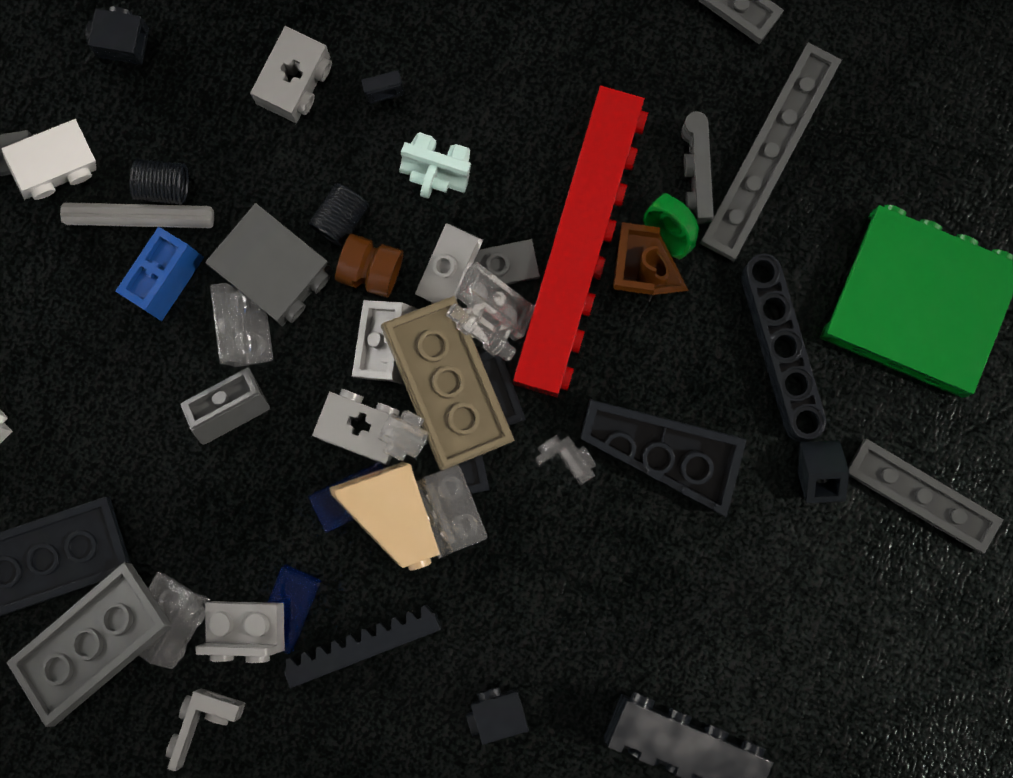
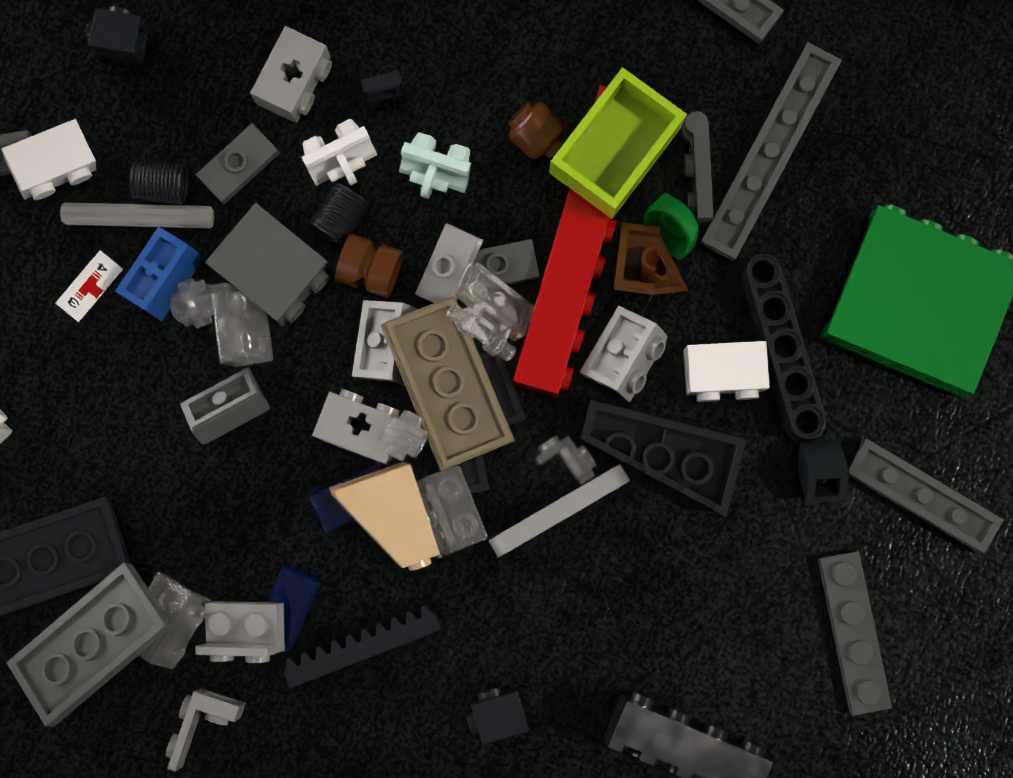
none -> white sticker [56,251,123,322]
none -> clear gear [170,278,219,329]
none -> dark grey plate [196,123,280,205]
none -> white hips [301,119,377,186]
none -> light grey beam [489,464,630,558]
none -> reddish brown head [508,102,565,159]
none -> lime piece [549,67,687,219]
none -> light grey bracket [580,305,667,402]
none -> white brick [683,341,769,402]
none -> dark grey plate [817,551,892,716]

